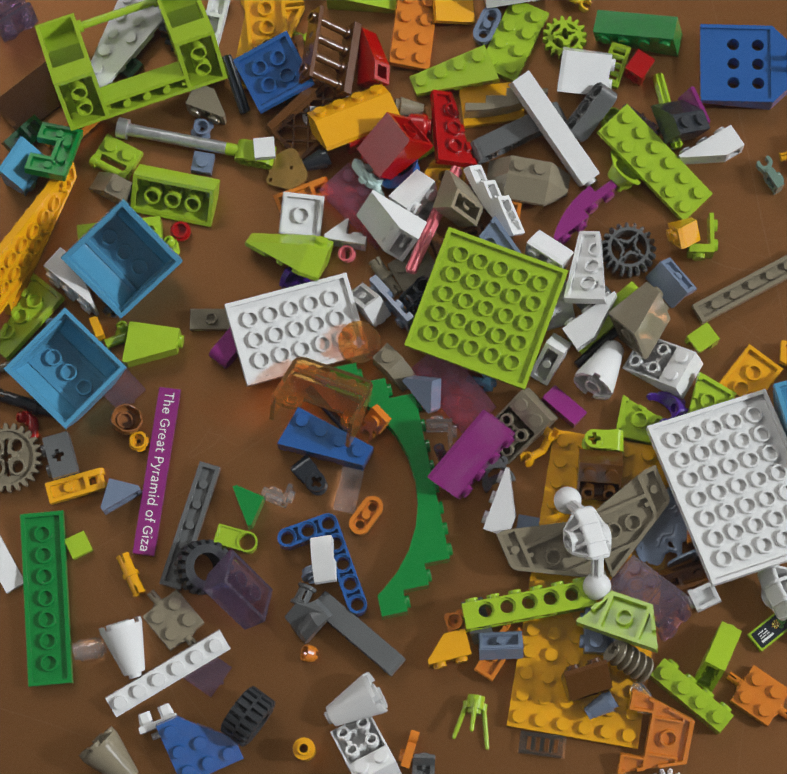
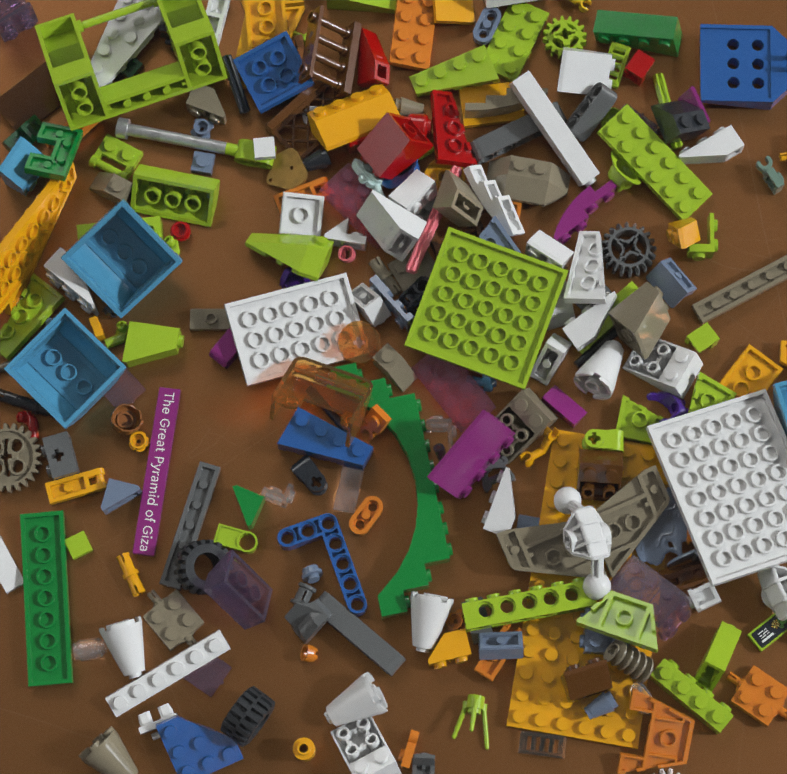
white slope [310,535,337,584] -> none
sand blue slope [402,375,441,413] -> none
none -> white cone [410,591,454,653]

